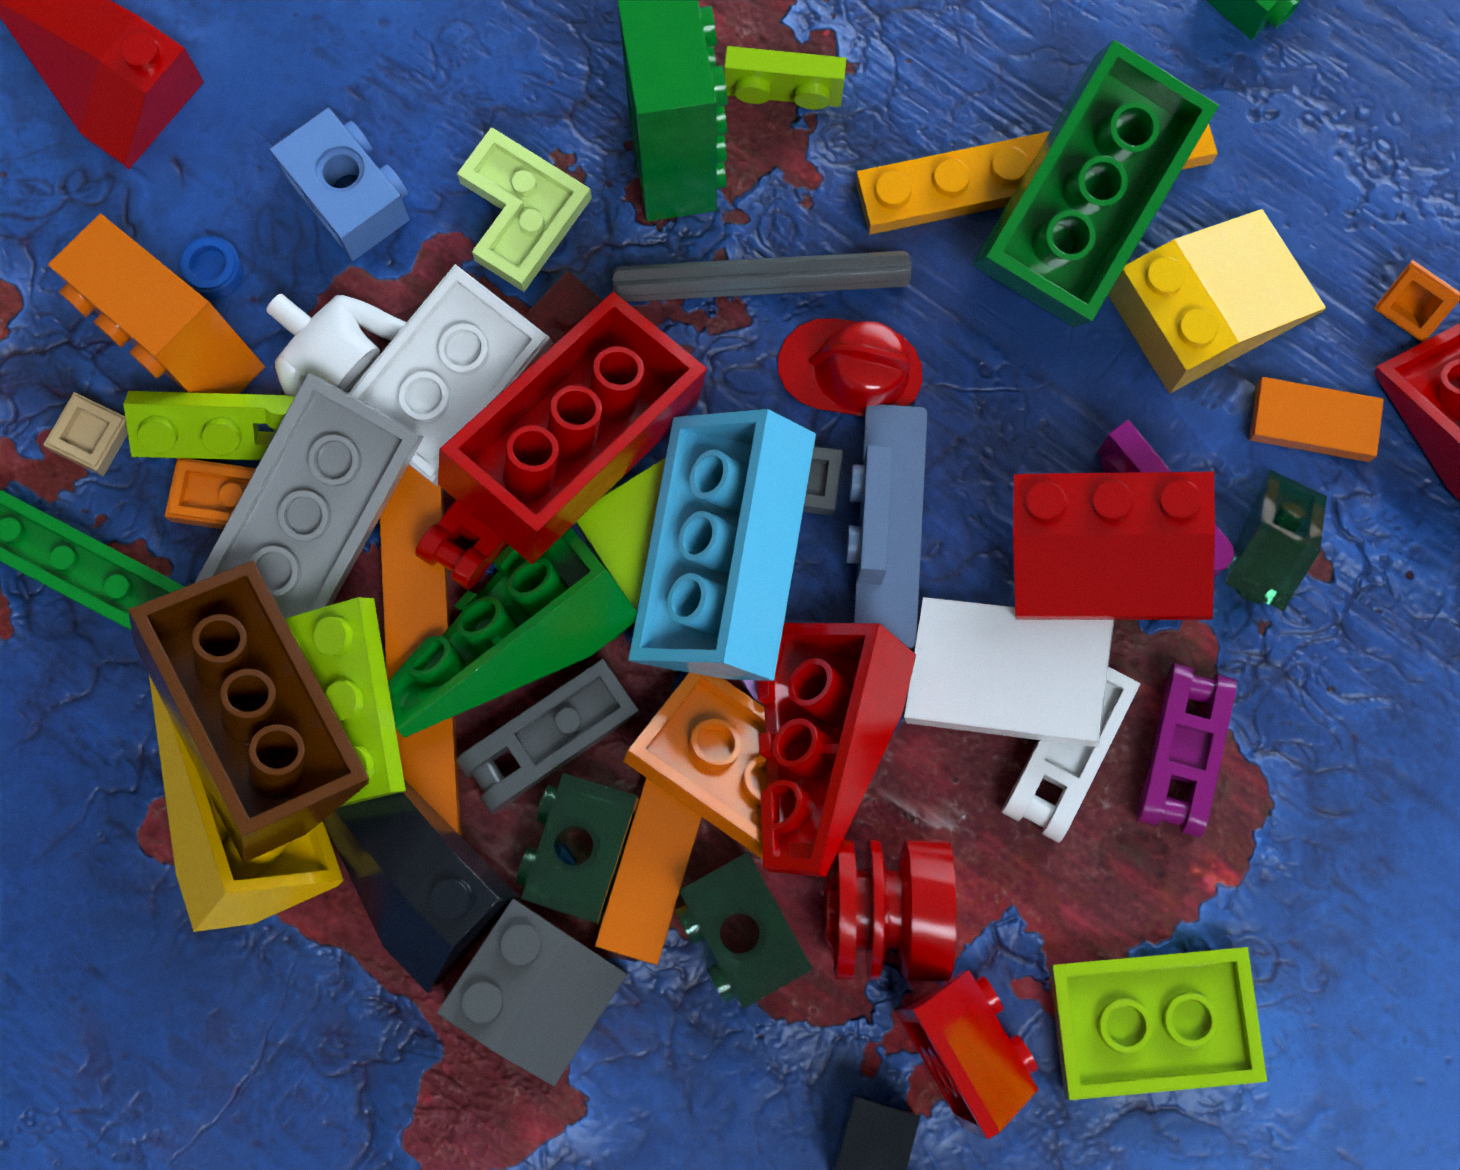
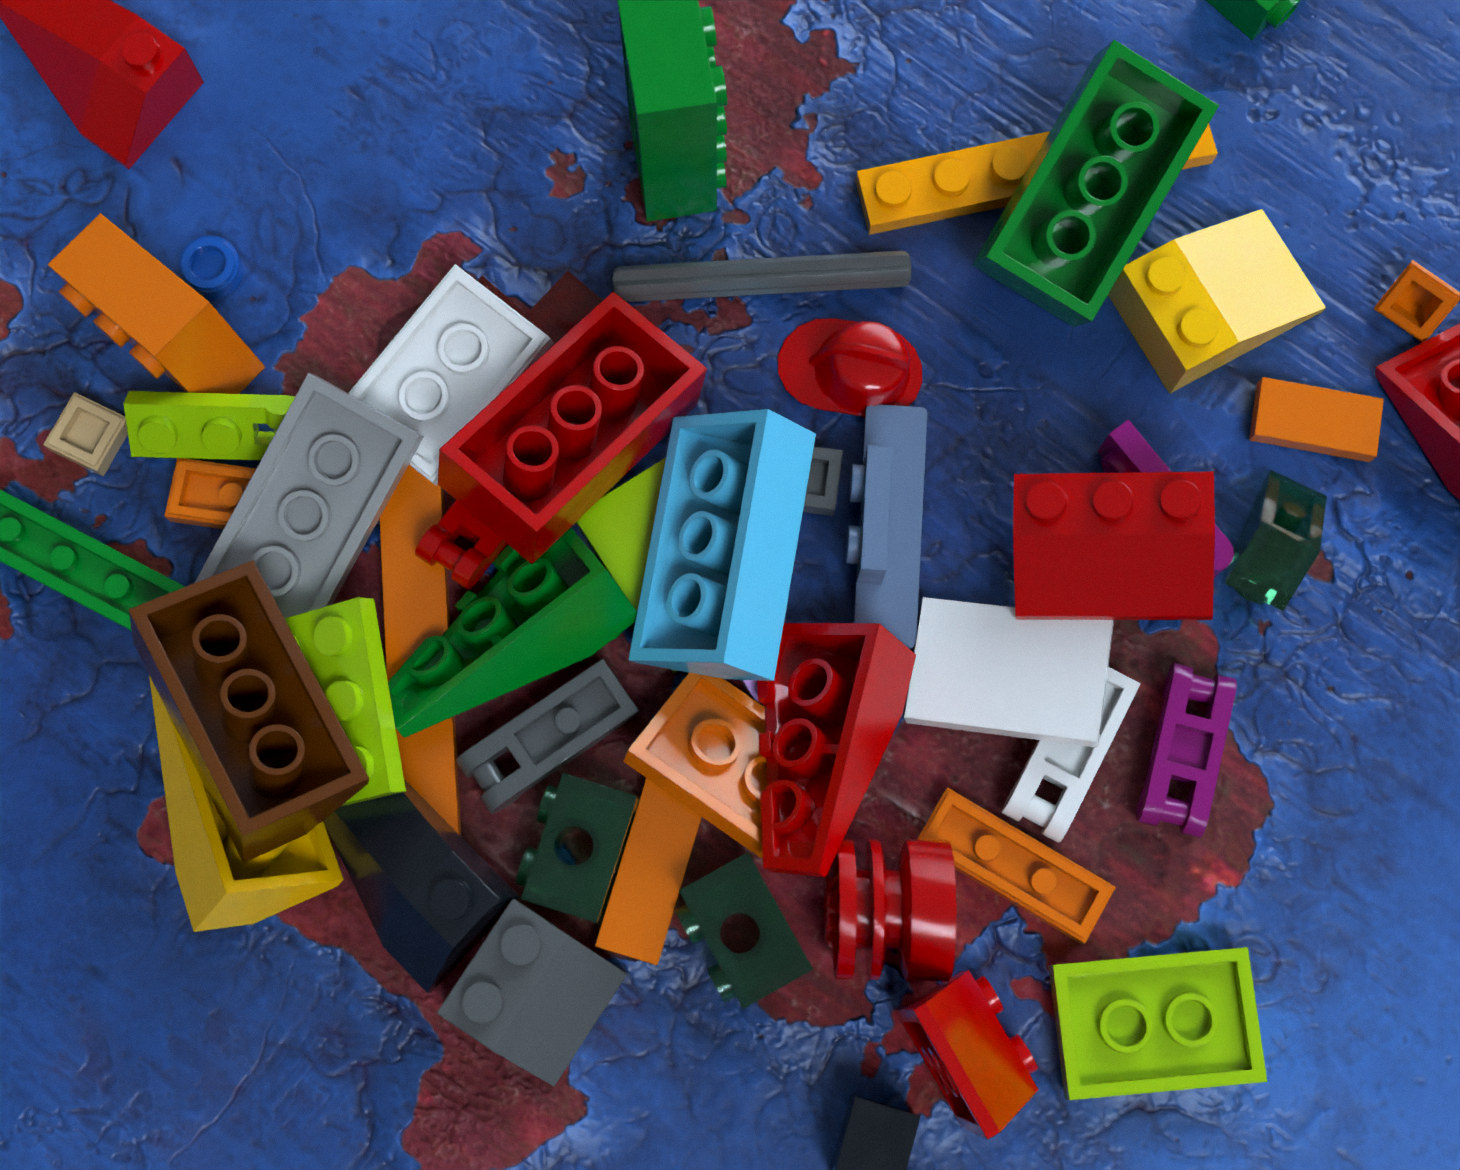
white piece [266,294,407,396] -> none
medium blue brick [270,107,410,262] -> none
yellowish green plate [457,127,592,292] -> none
lime plate [724,46,847,110] -> none
none -> orange tile [916,788,1116,944]

